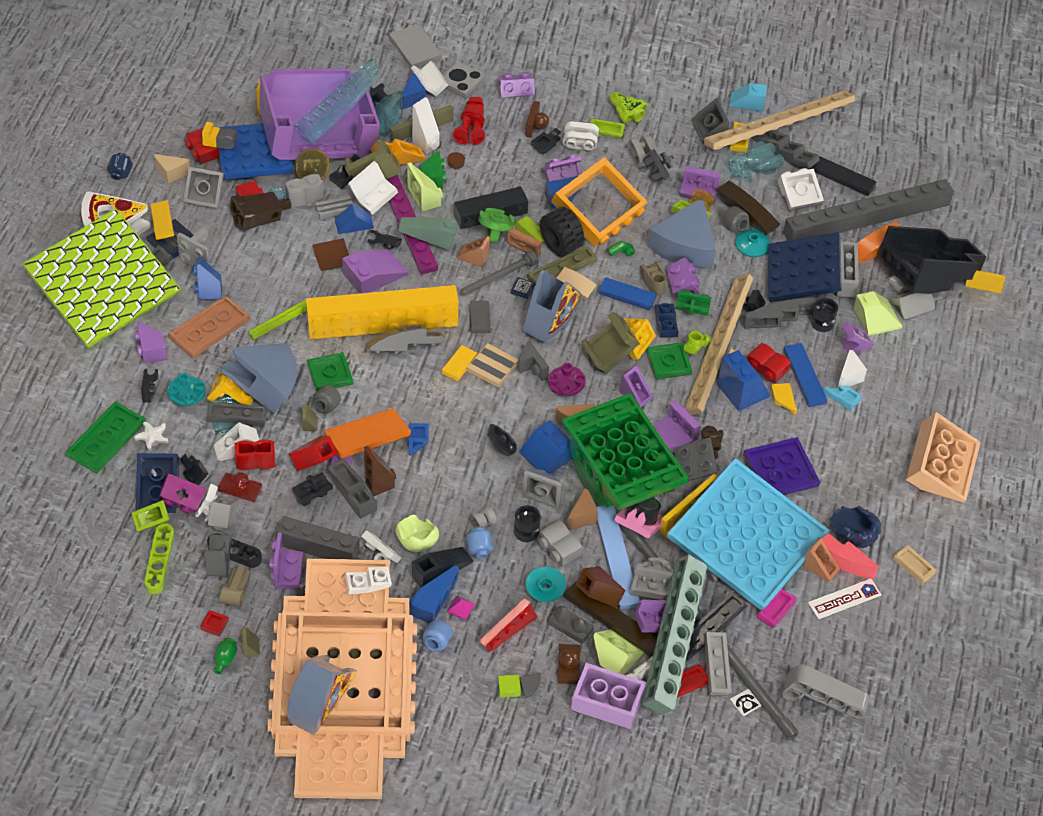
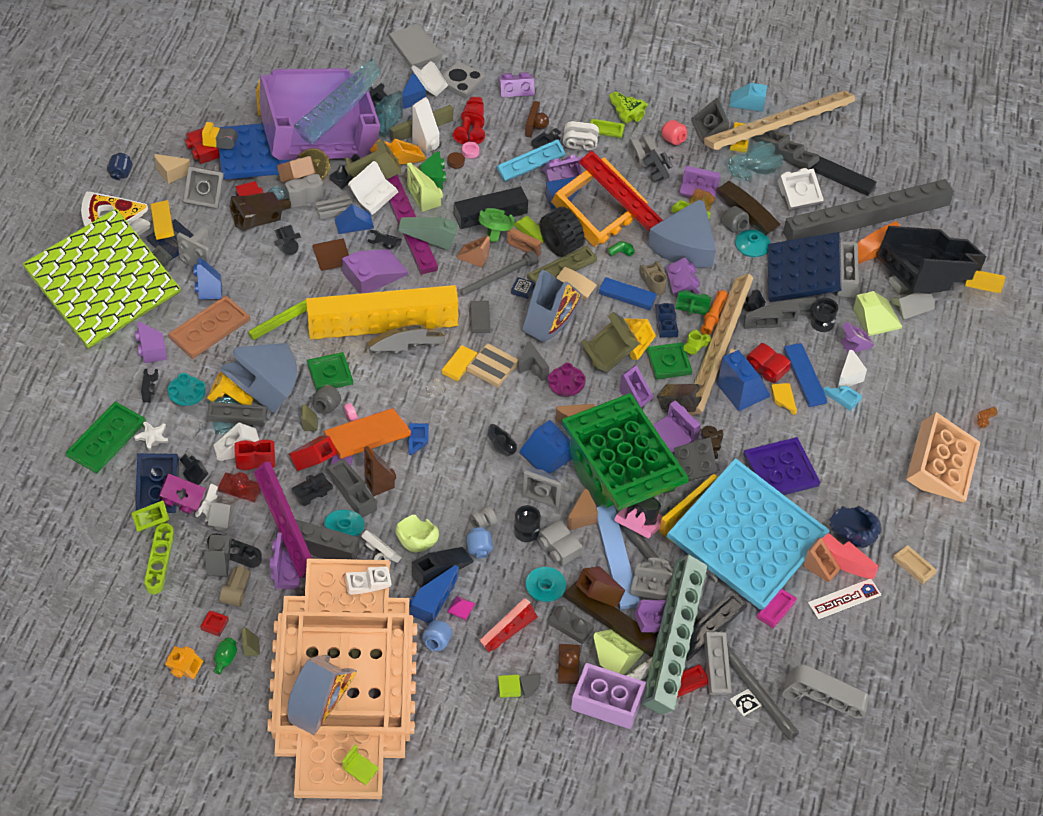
none -> light orange brick [165,646,203,679]
none -> magenta plate [254,462,312,578]
none -> black hips [274,225,301,255]
none -> slope [277,156,316,182]
none -> teal dish [325,510,365,536]
none -> lime bracket [342,745,379,786]
none -> bright pink tile [343,403,358,422]
none -> bright pink tile [462,142,479,159]
none -> medium azure tile [496,139,566,183]
none -> red tile [579,151,663,233]
none -> clear smoke hinge [657,384,702,412]
none -> coral head [662,120,687,145]
none -> orange pin [700,290,728,335]
none -> clear orange arm [976,407,998,428]

